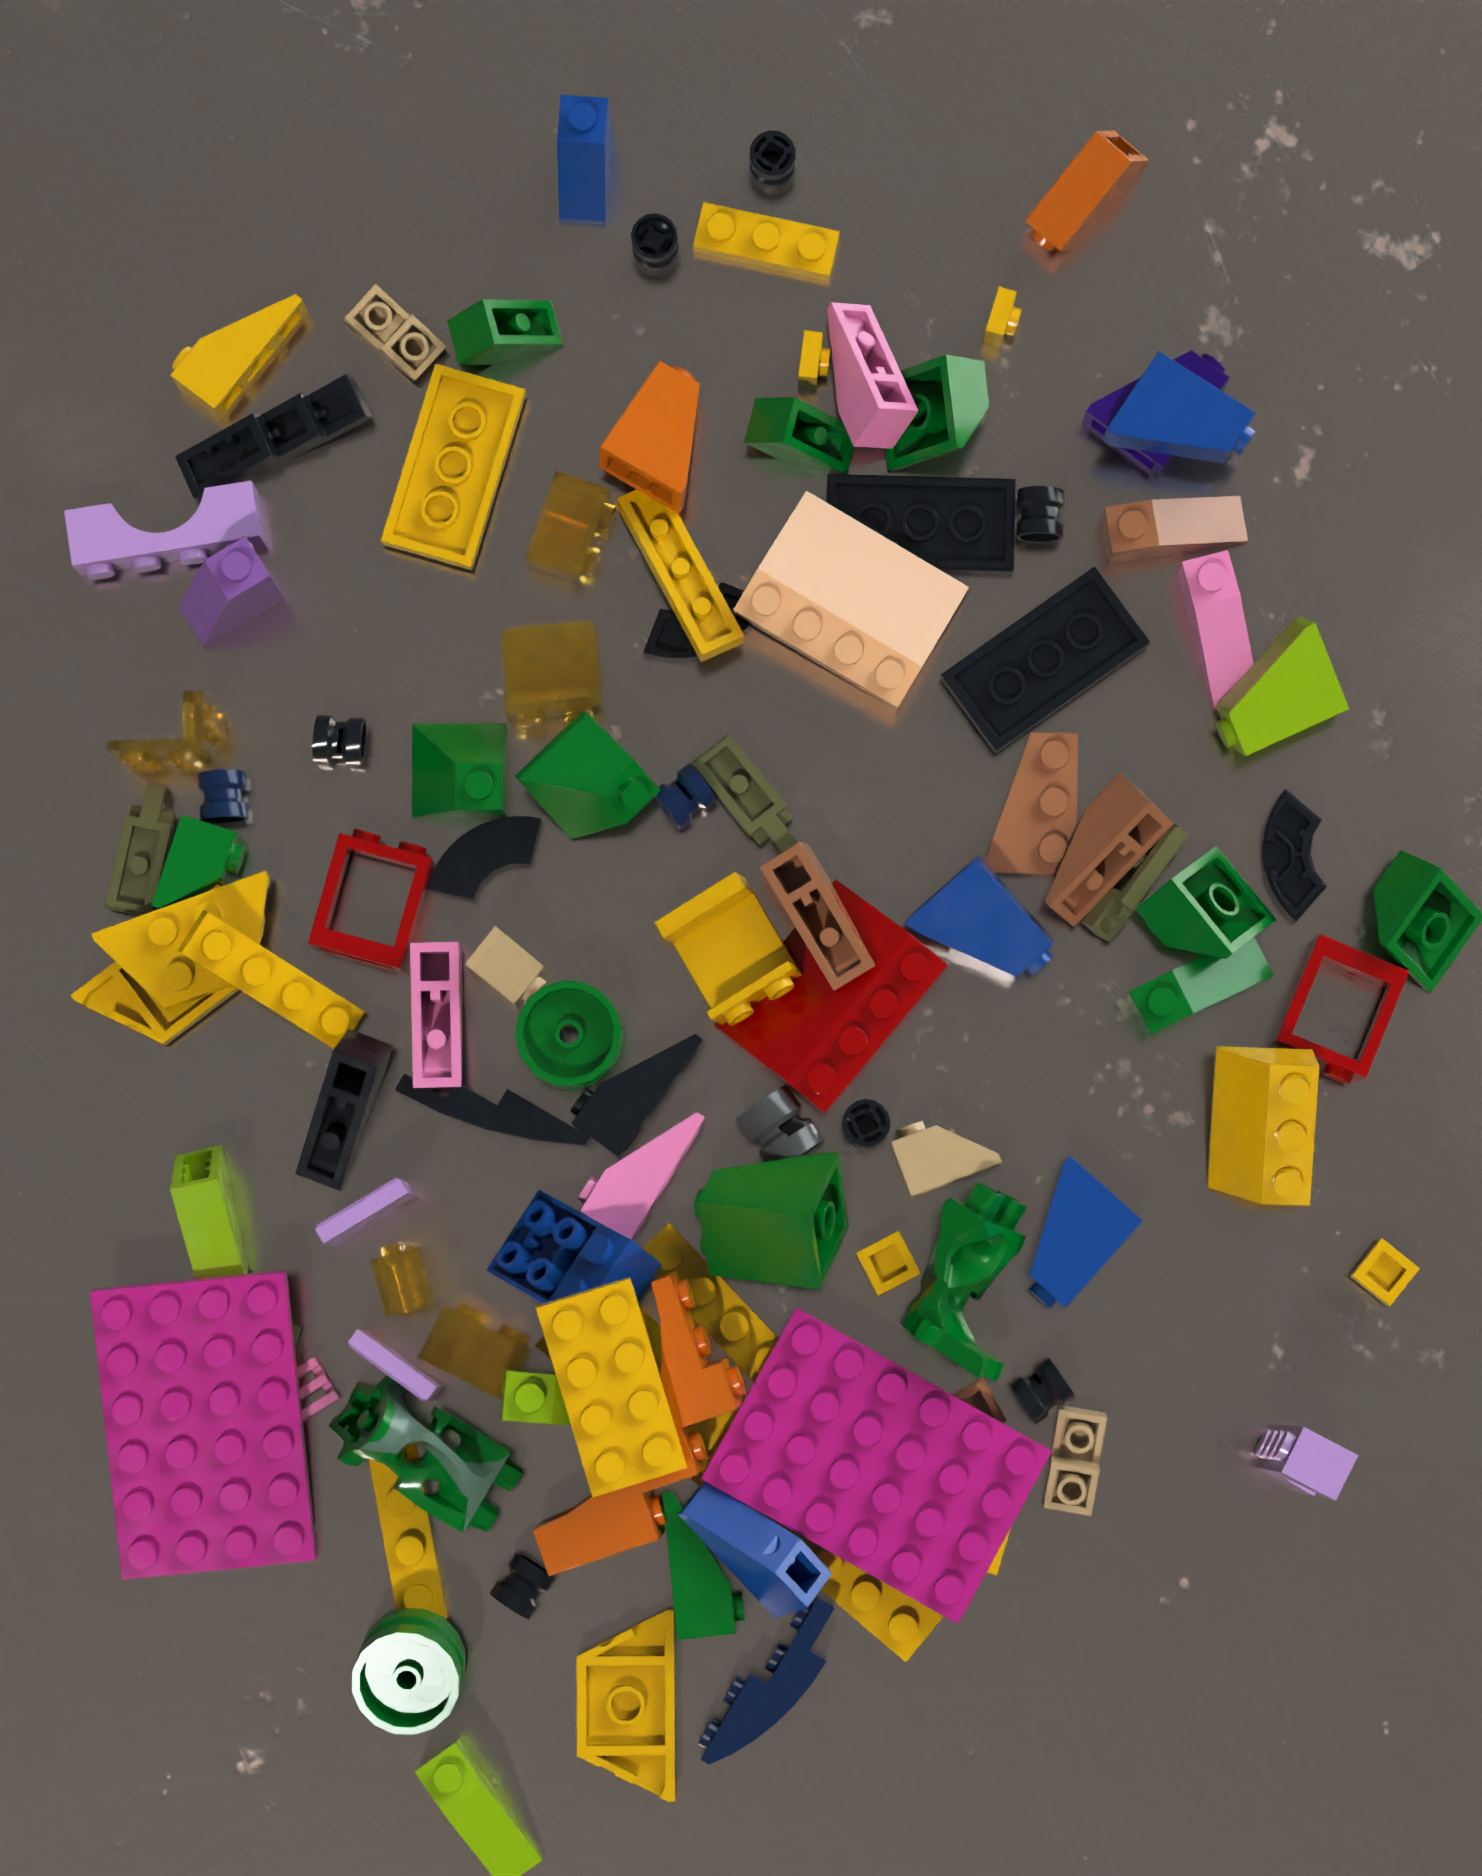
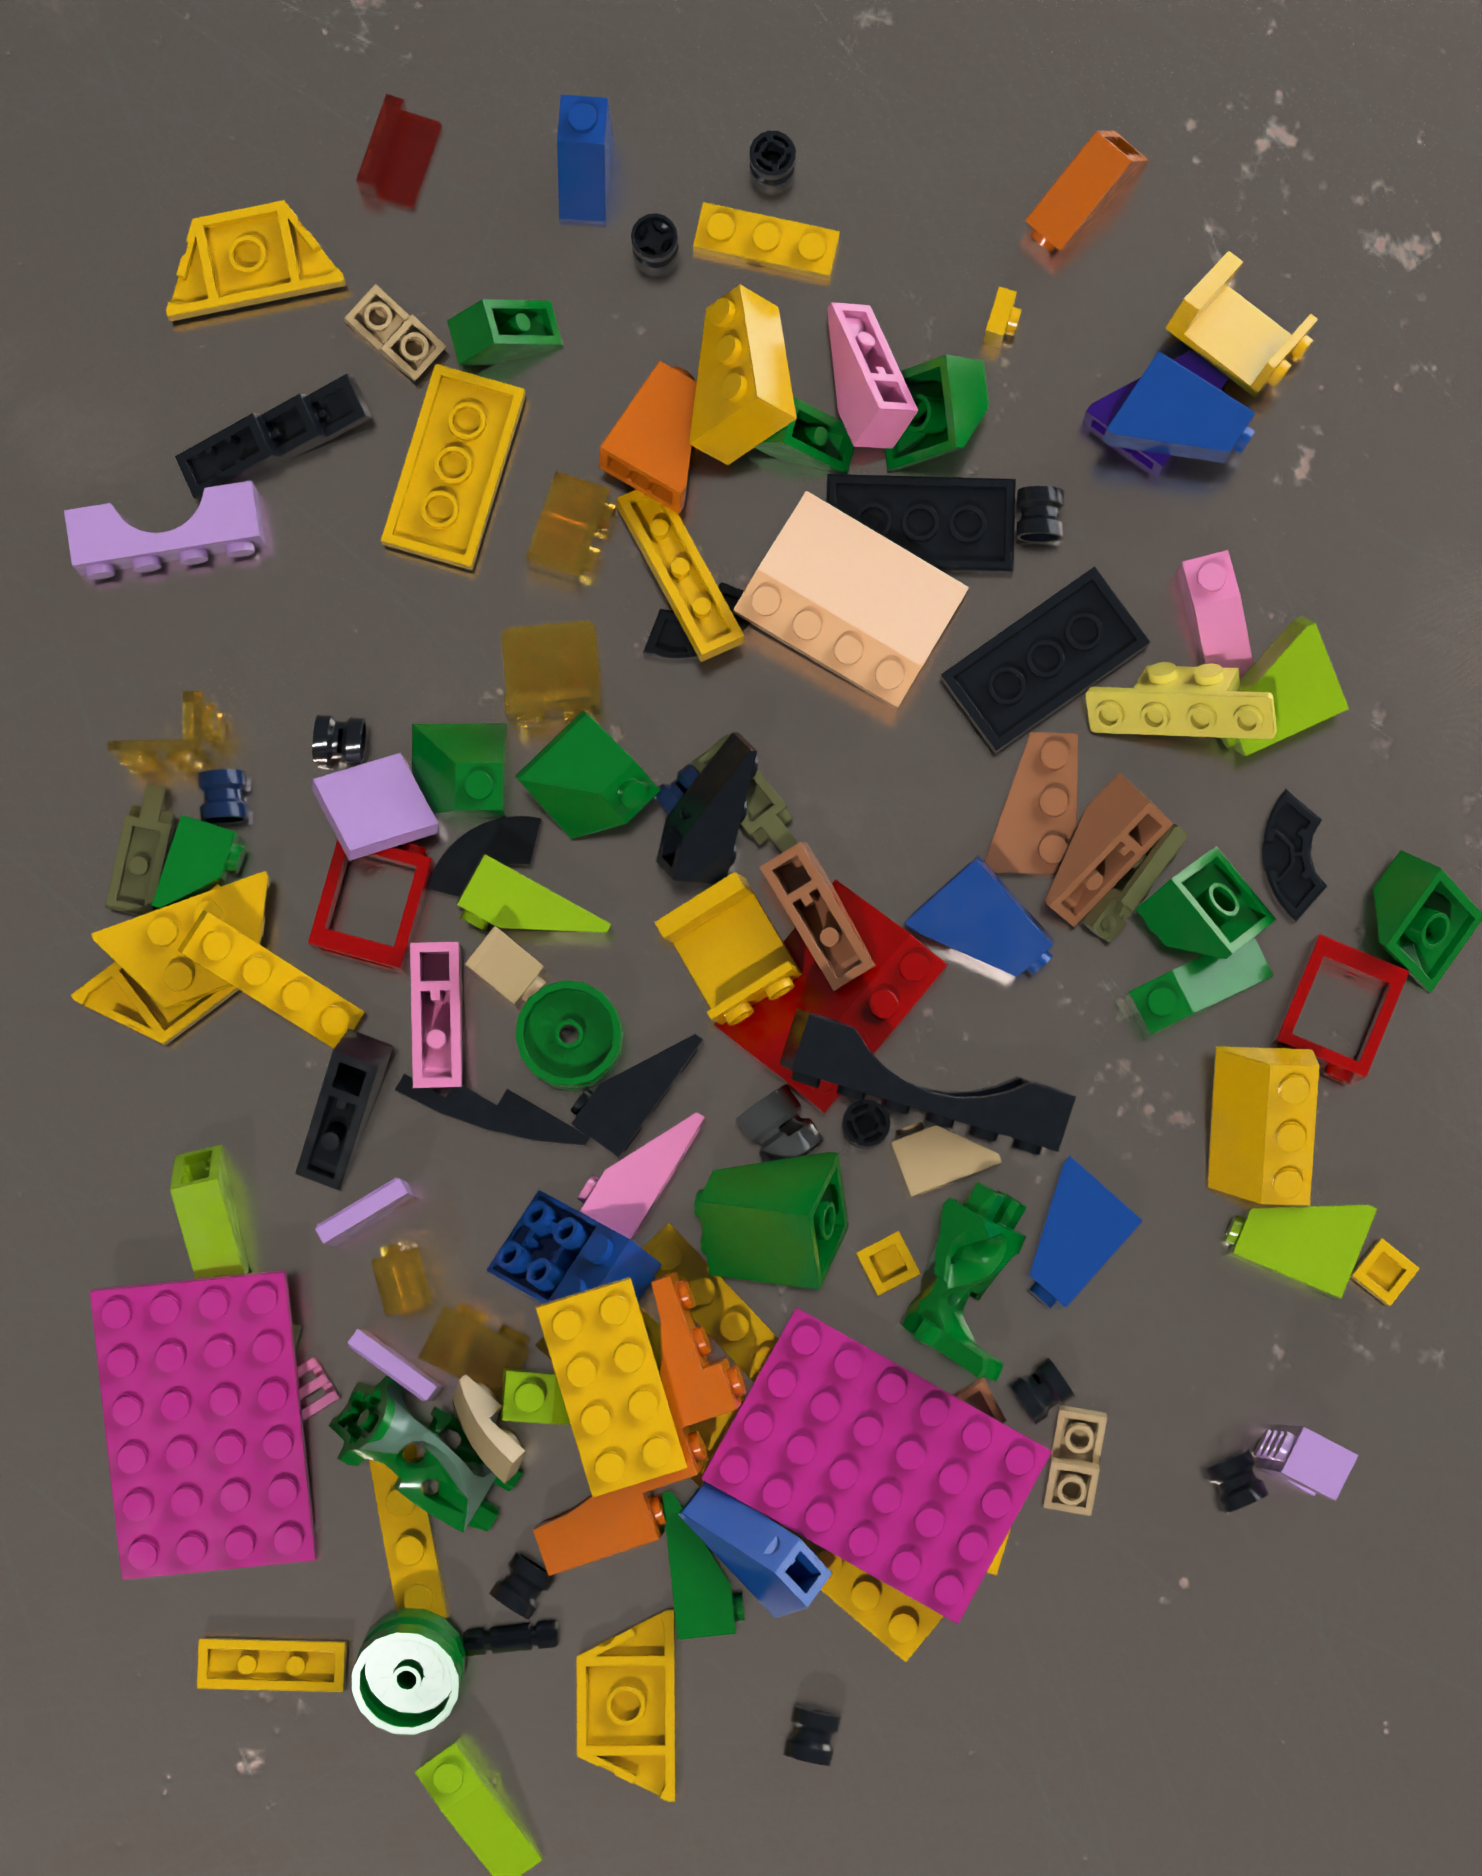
yellow slope [170,294,308,420] -> none
medium lavender slope [179,536,285,647] -> none
dark blue slope [698,1595,835,1765] -> none
yellow plate [798,330,831,390] -> none
nougat slope [1100,496,1248,565] -> none
none -> yellow wing [166,200,346,322]
none -> yellow plate [197,1638,347,1692]
none -> lavender tile [312,753,439,861]
none -> clear red panel [356,94,442,210]
none -> tan slope [452,1374,525,1484]
none -> lime slope [455,854,611,933]
none -> black axle [463,1620,559,1656]
none -> black slope [656,732,758,883]
none -> yellow wedge [689,284,797,465]
none -> black arch [779,1008,1076,1155]
none -> black wheel [783,1705,841,1766]
none -> light yellow bracket [1086,662,1277,739]
none -> yellow panel [1165,251,1318,398]
none -> black wheel [1204,1449,1269,1513]
none -> lime slope [1224,1205,1378,1300]

